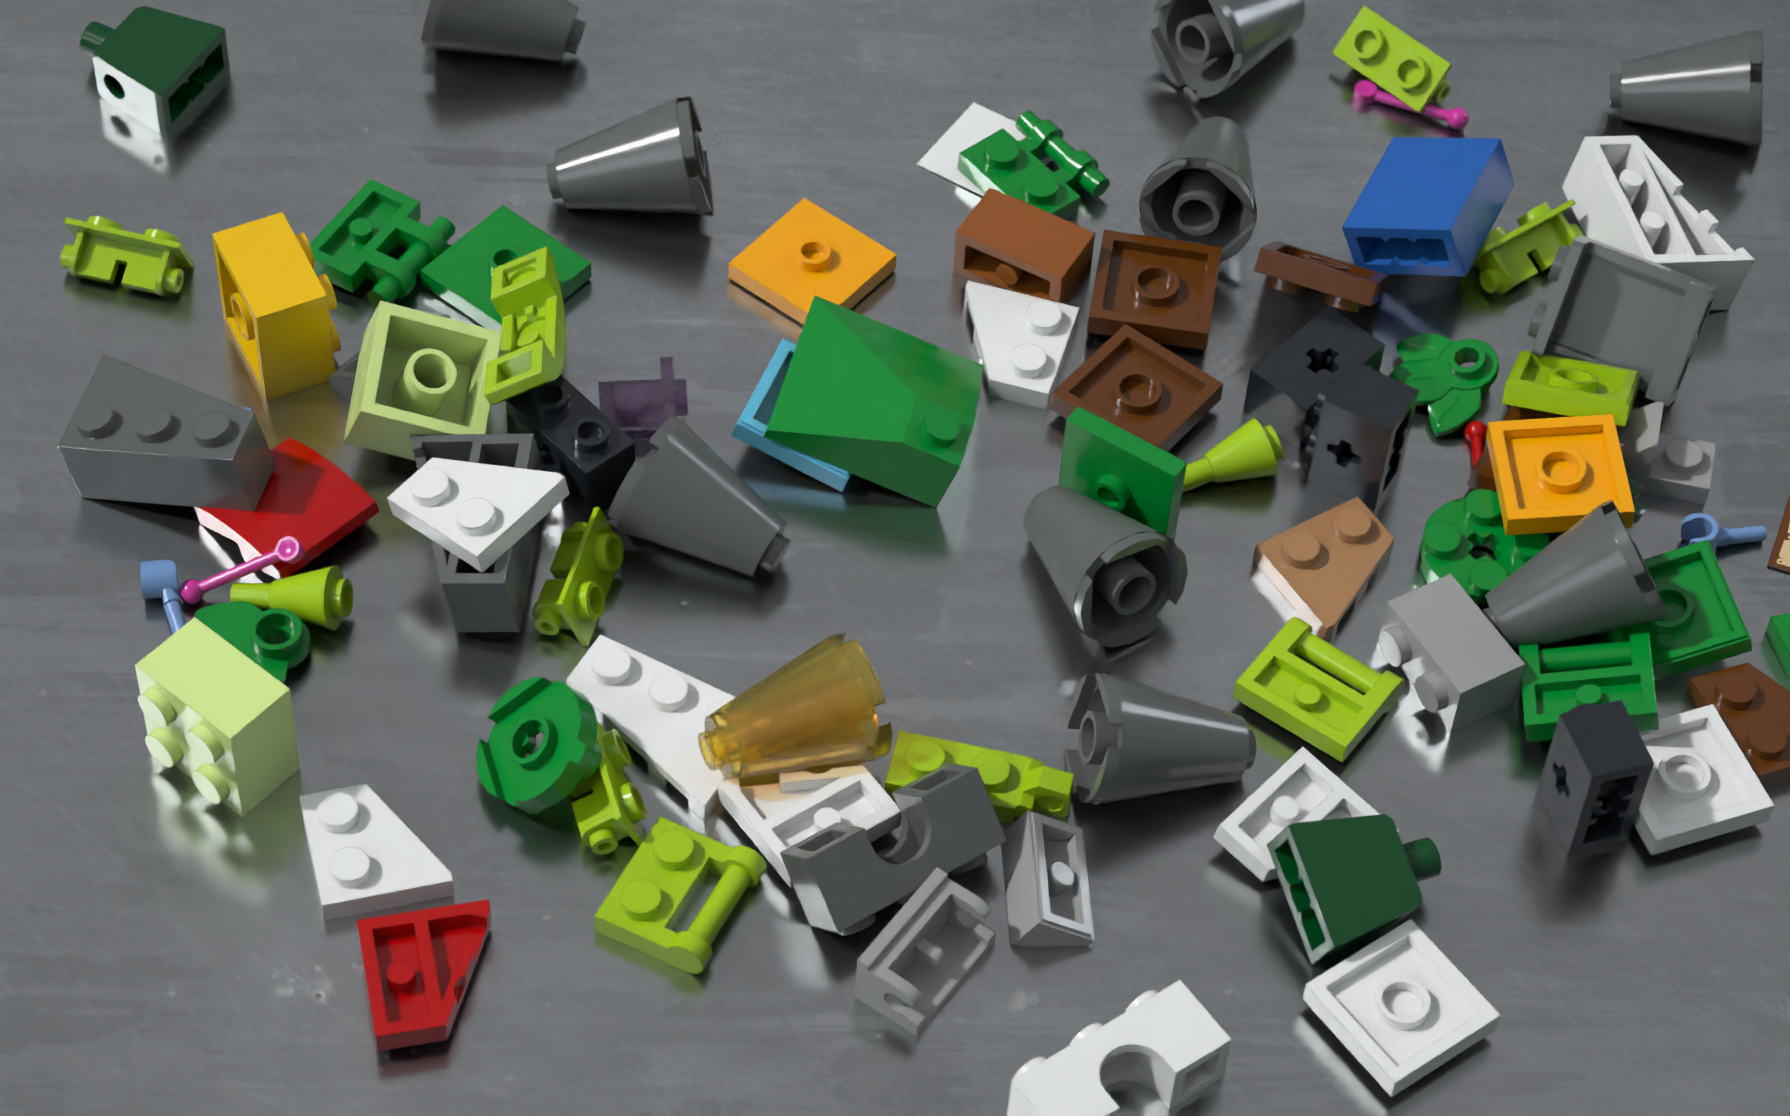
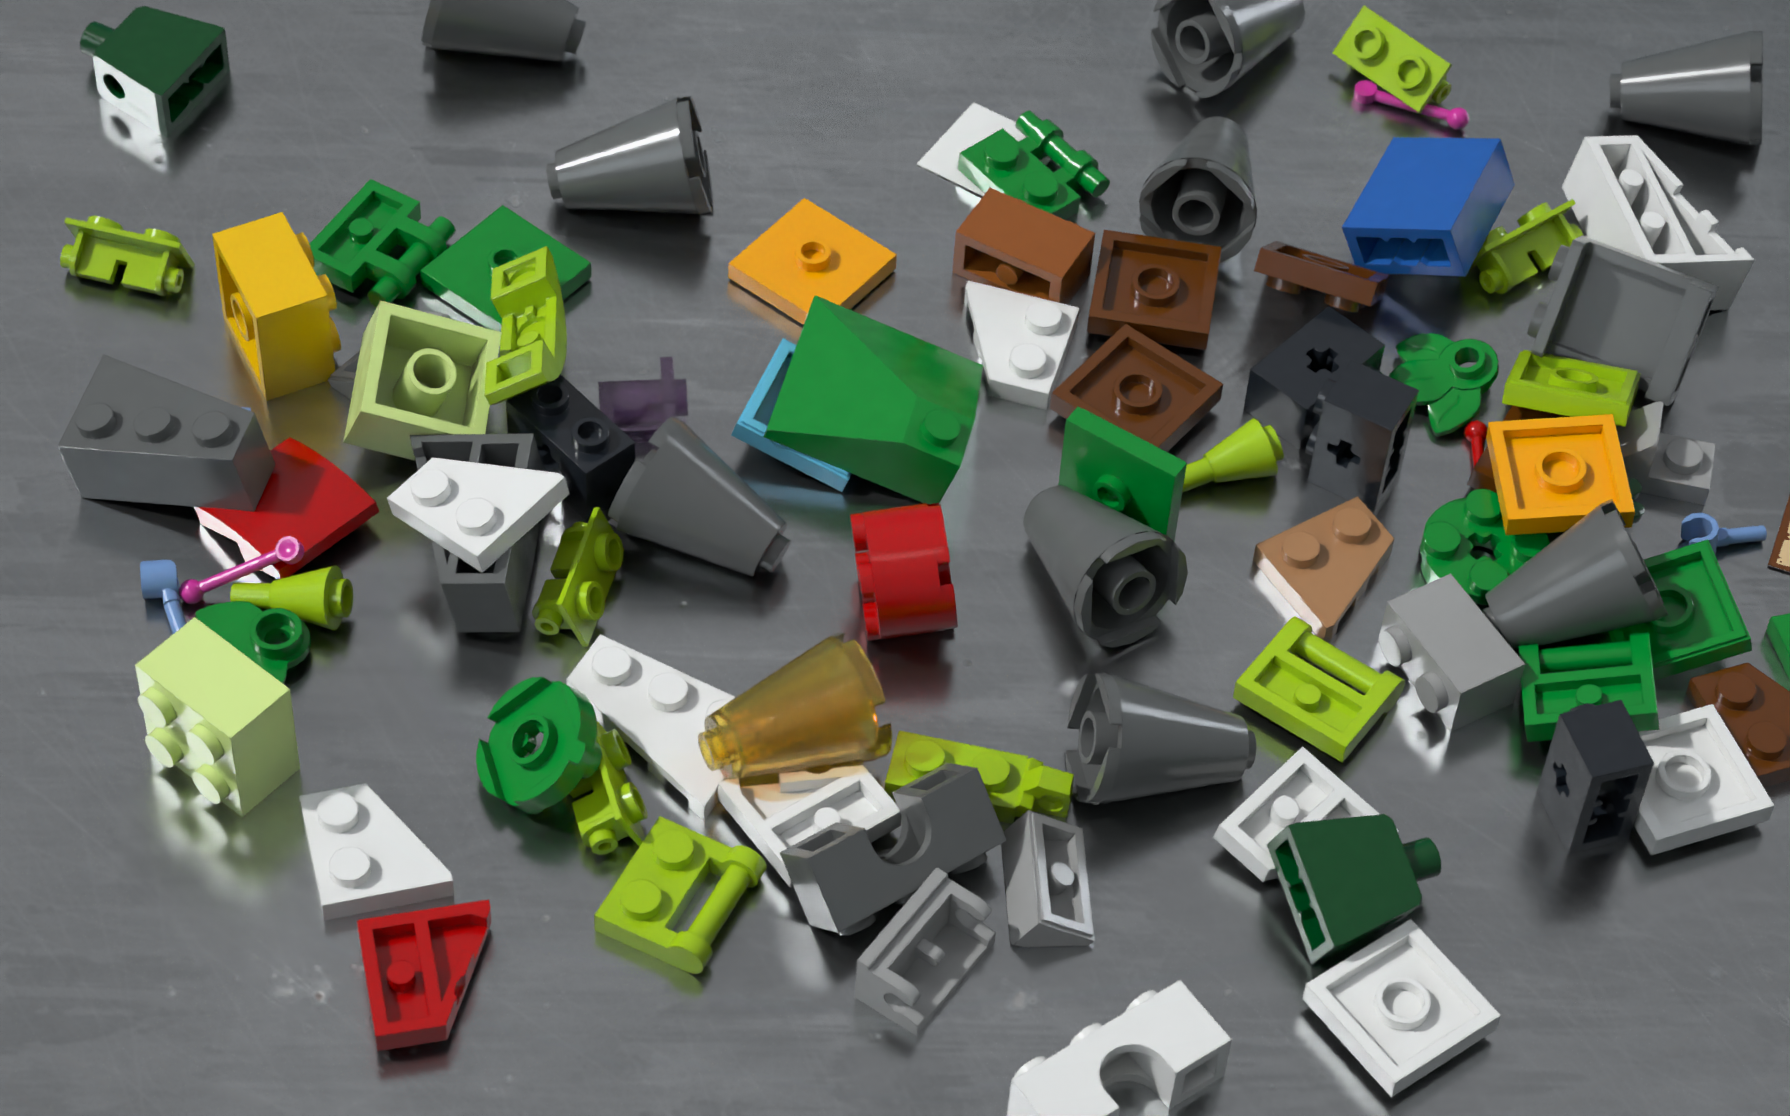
none -> red brick [850,503,958,641]

